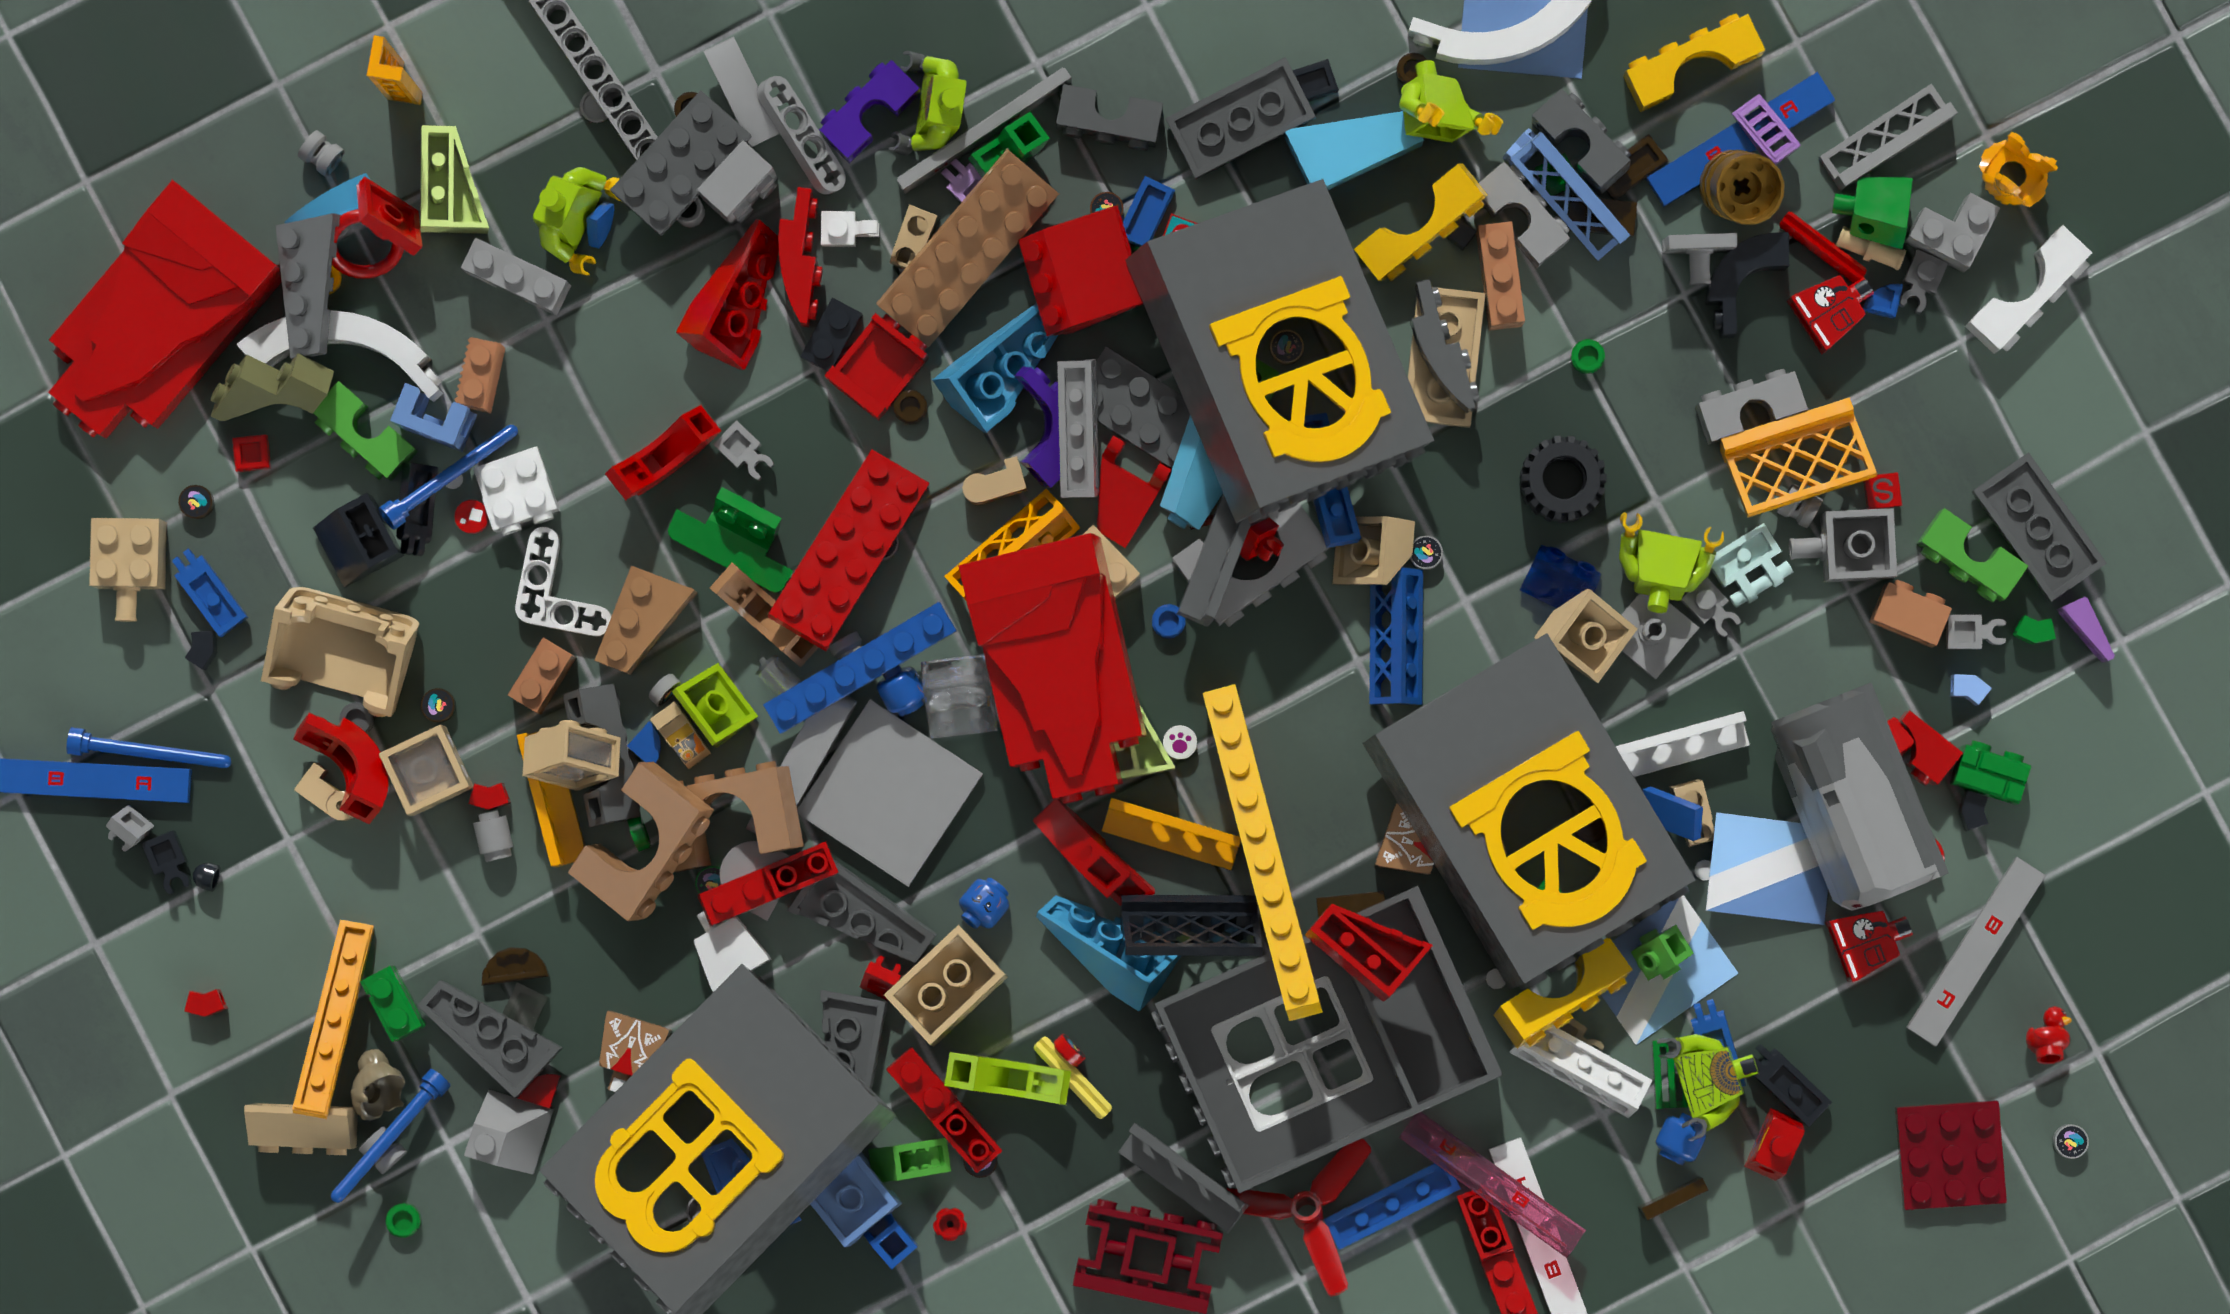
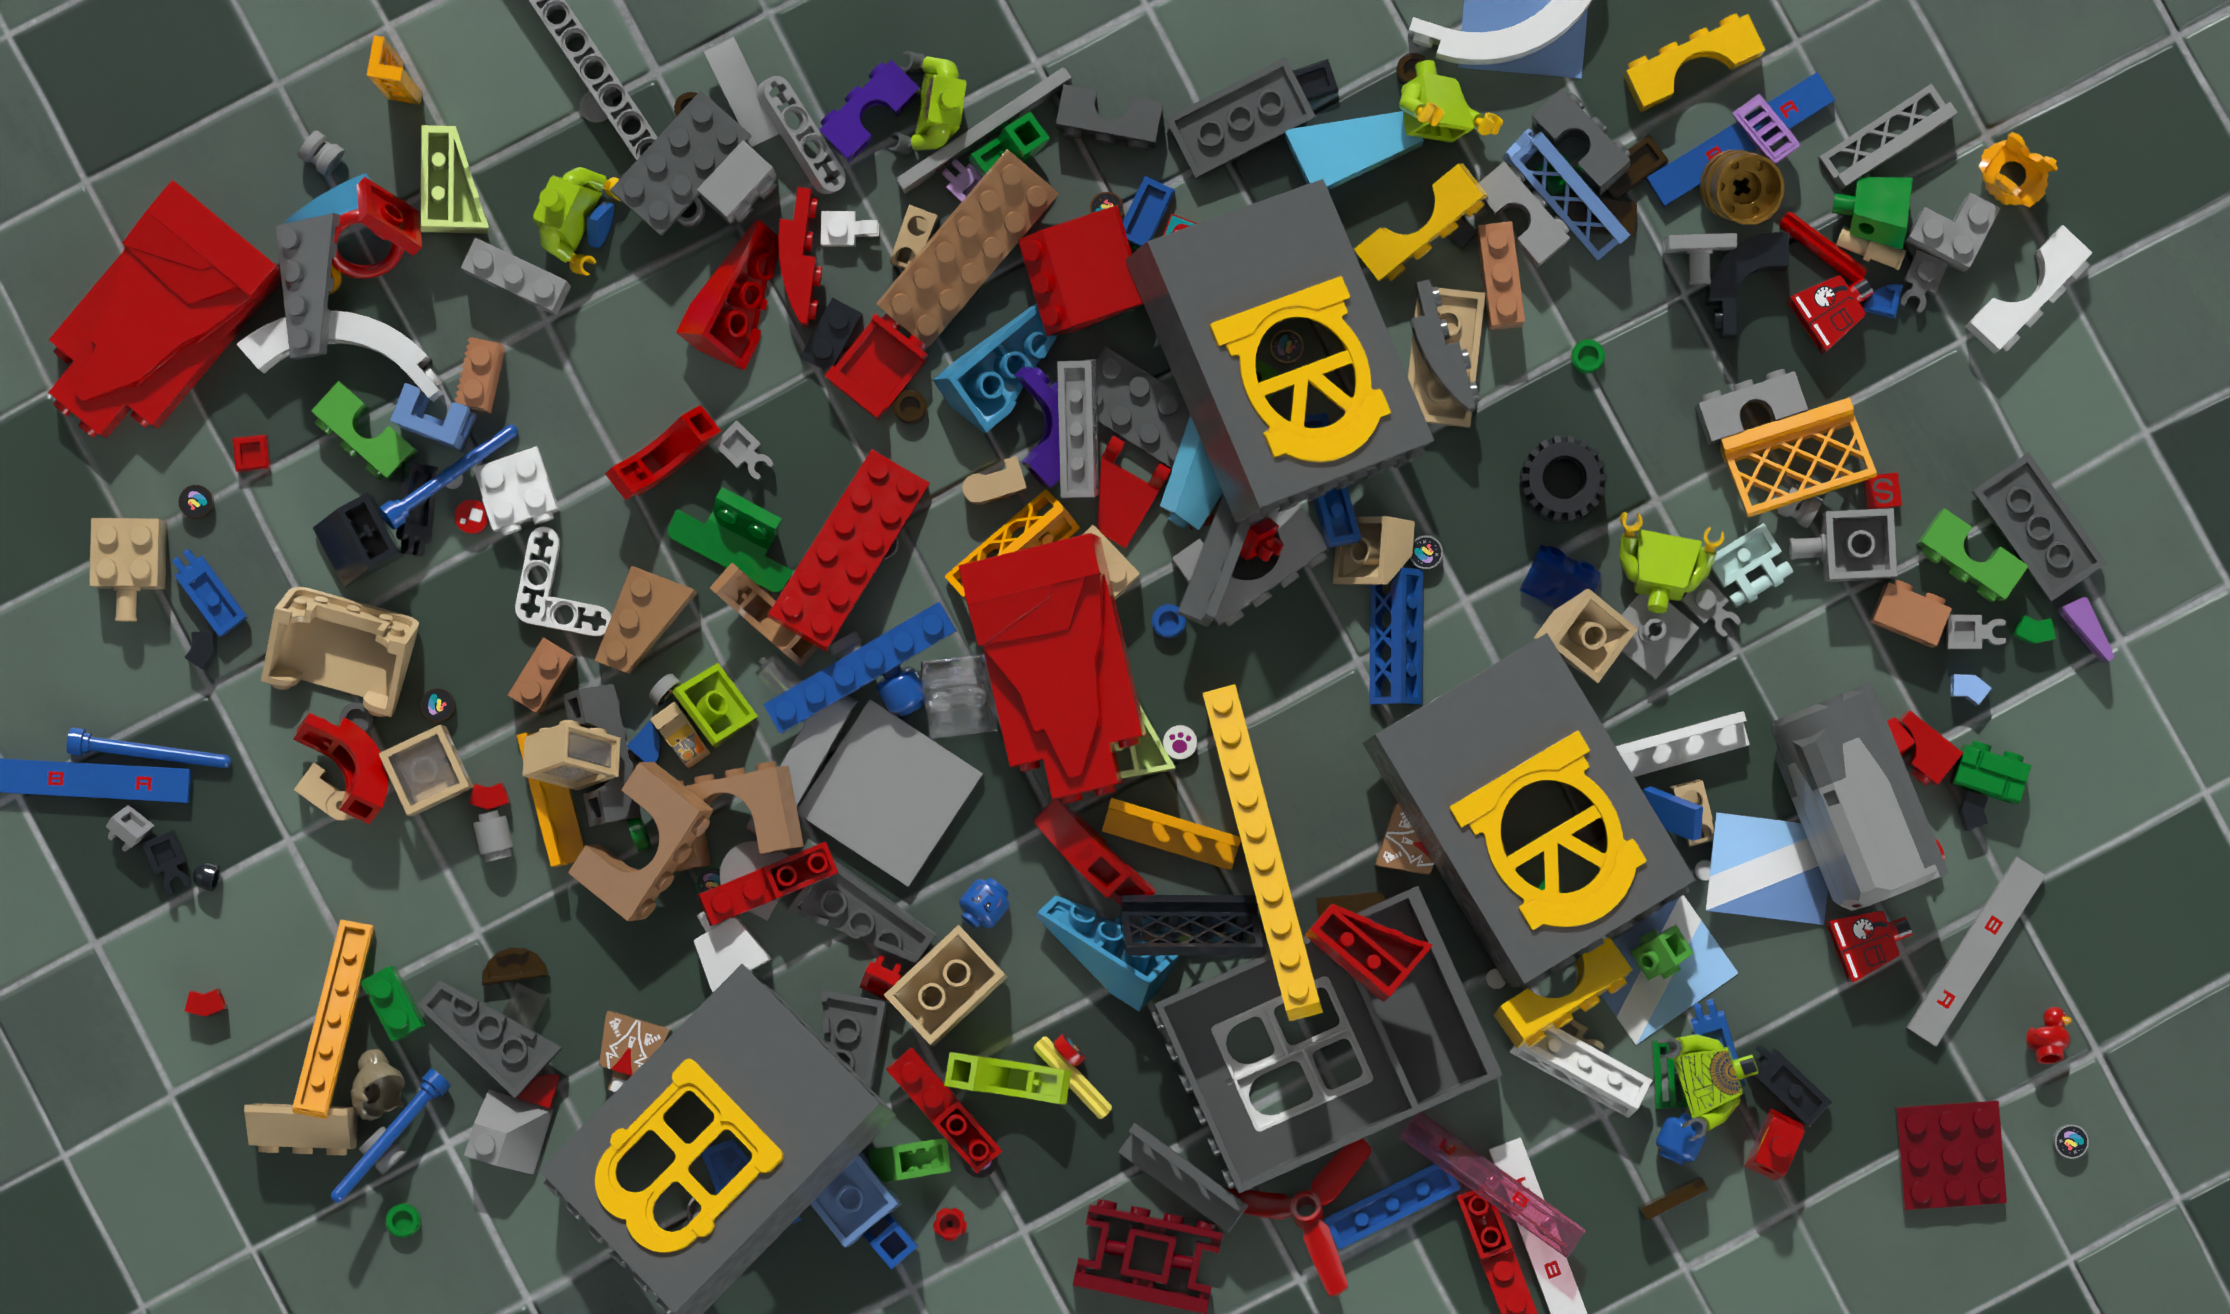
olive arch [211,353,334,421] -> none

